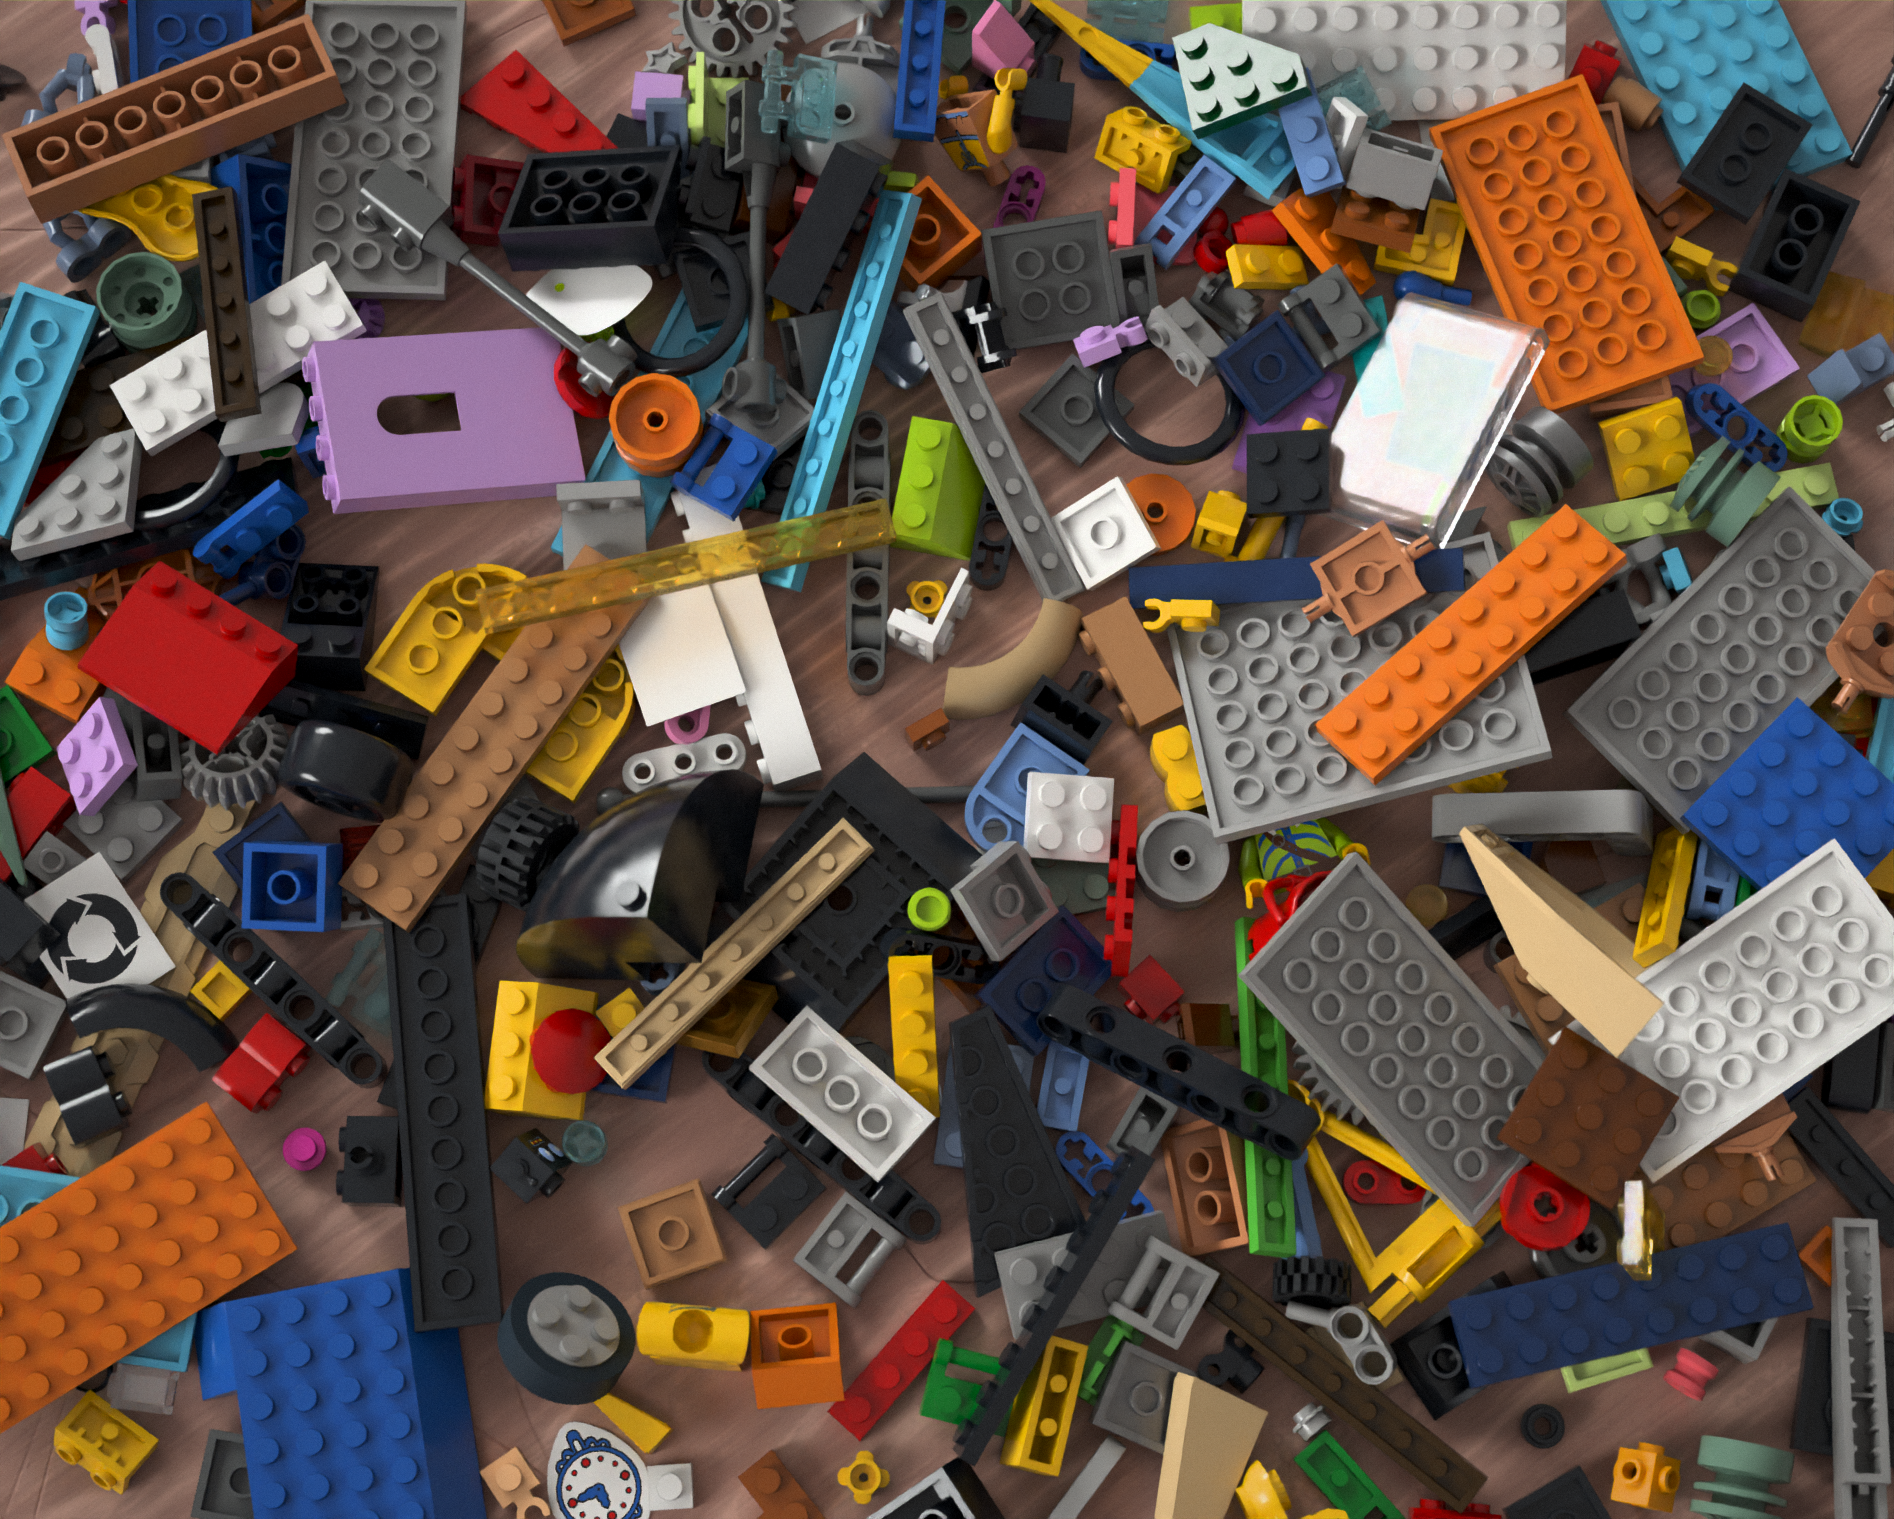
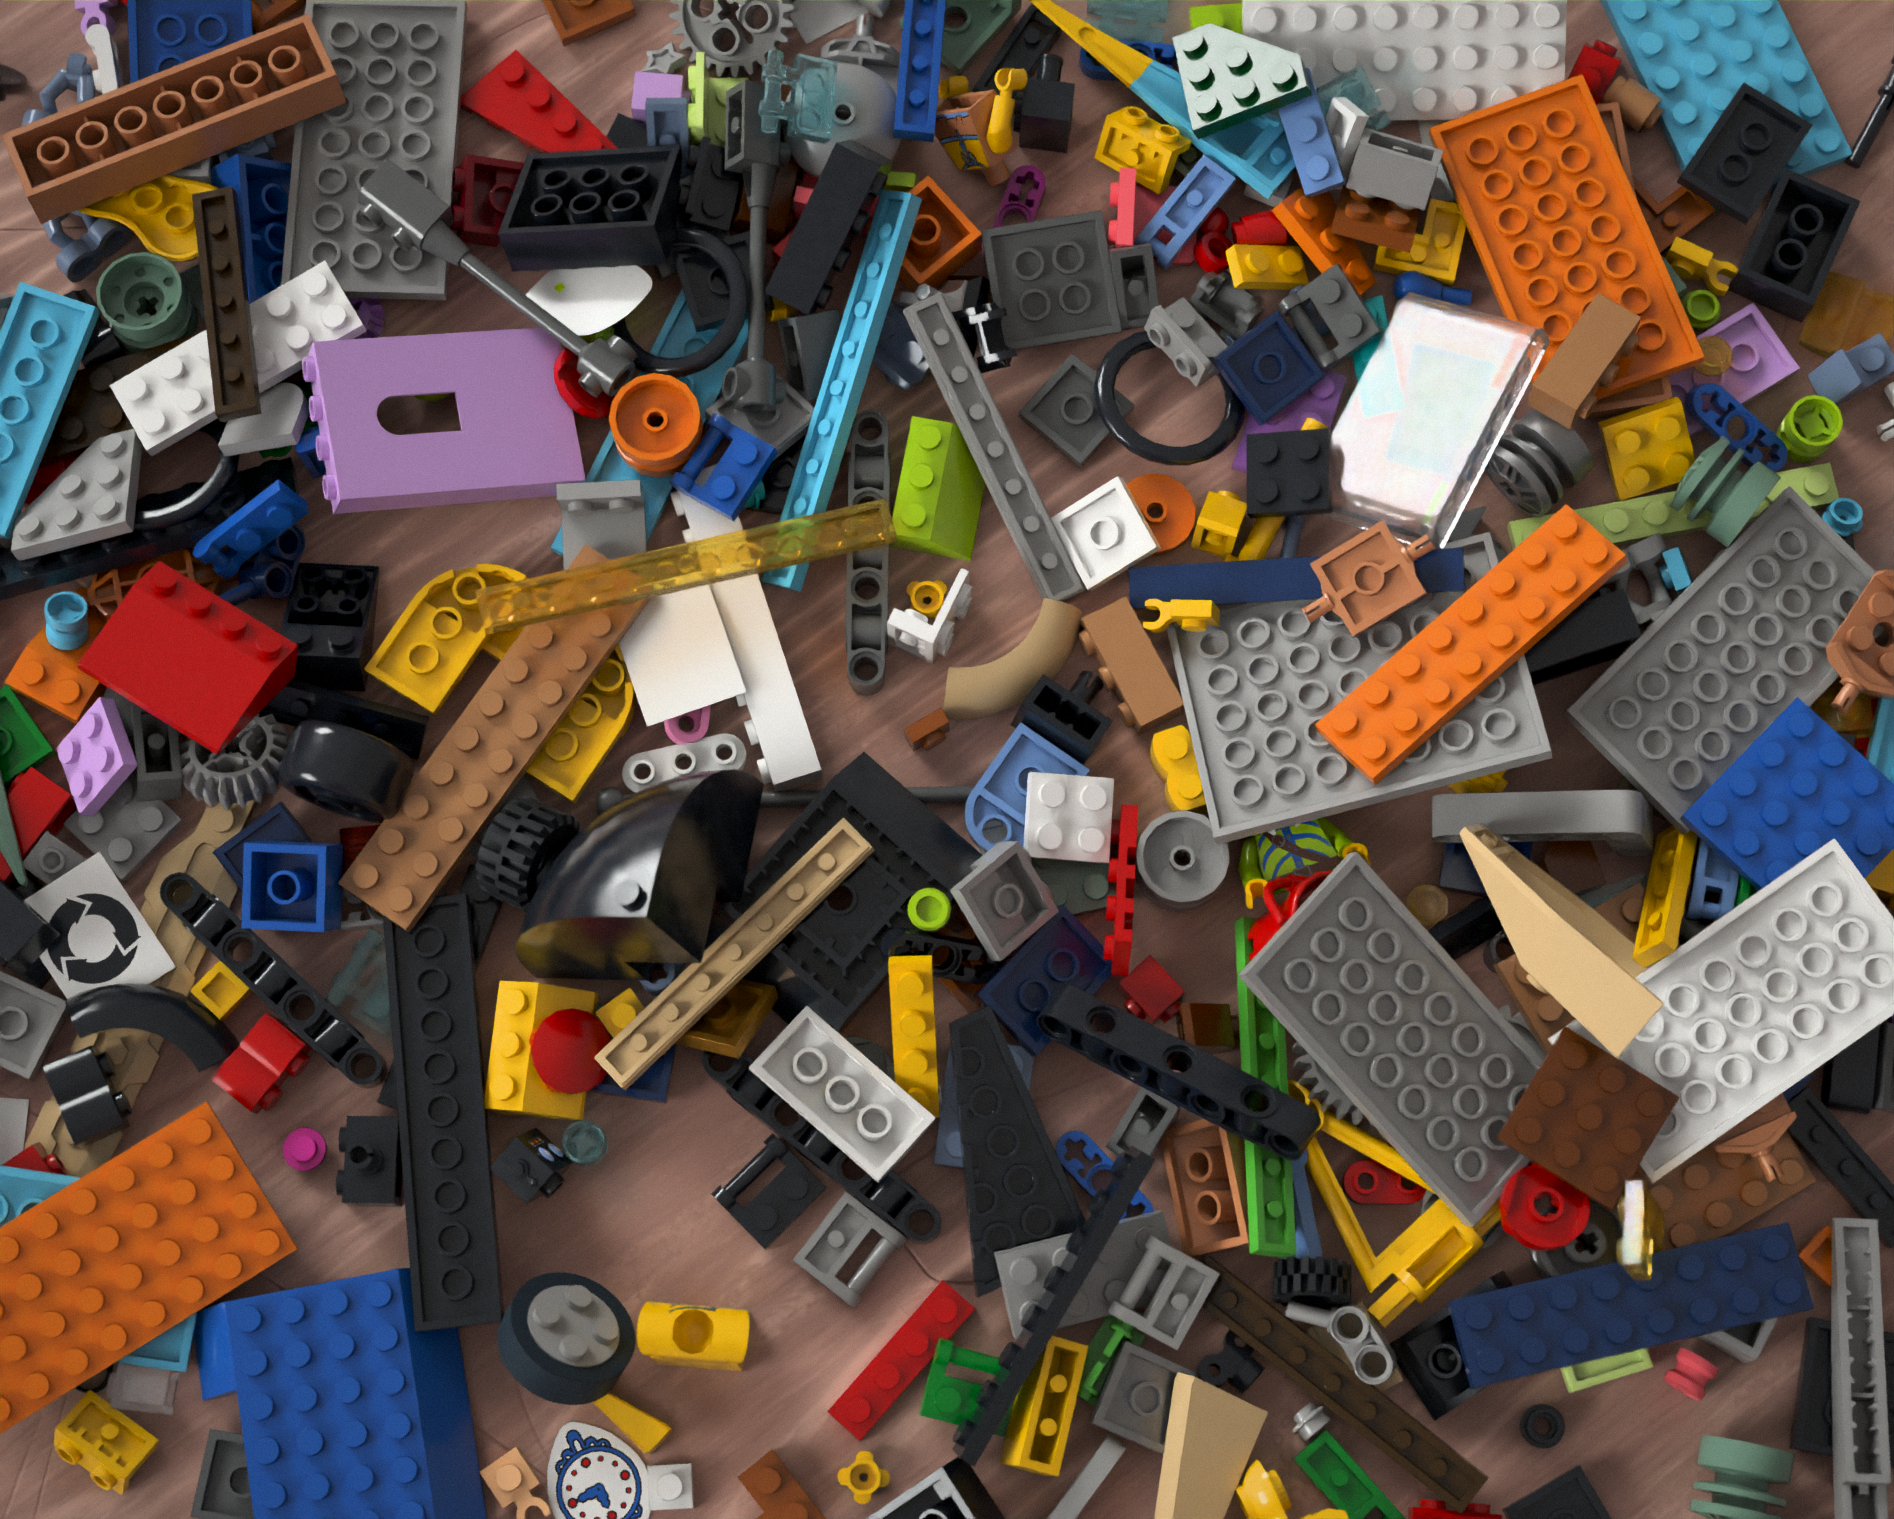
medium nougat plate [618,1178,728,1290] -> none
orange slope [750,1302,844,1409] -> none
black beam [969,483,1013,591] -> none
bright pink slope [972,0,1037,80] -> none
medium blue plate [1037,1040,1089,1132] -> none
lavender plate [1073,316,1148,368] -> none
light orange brick [1611,1442,1681,1513] -> none
none -> medium nougat brick [1527,293,1641,429]

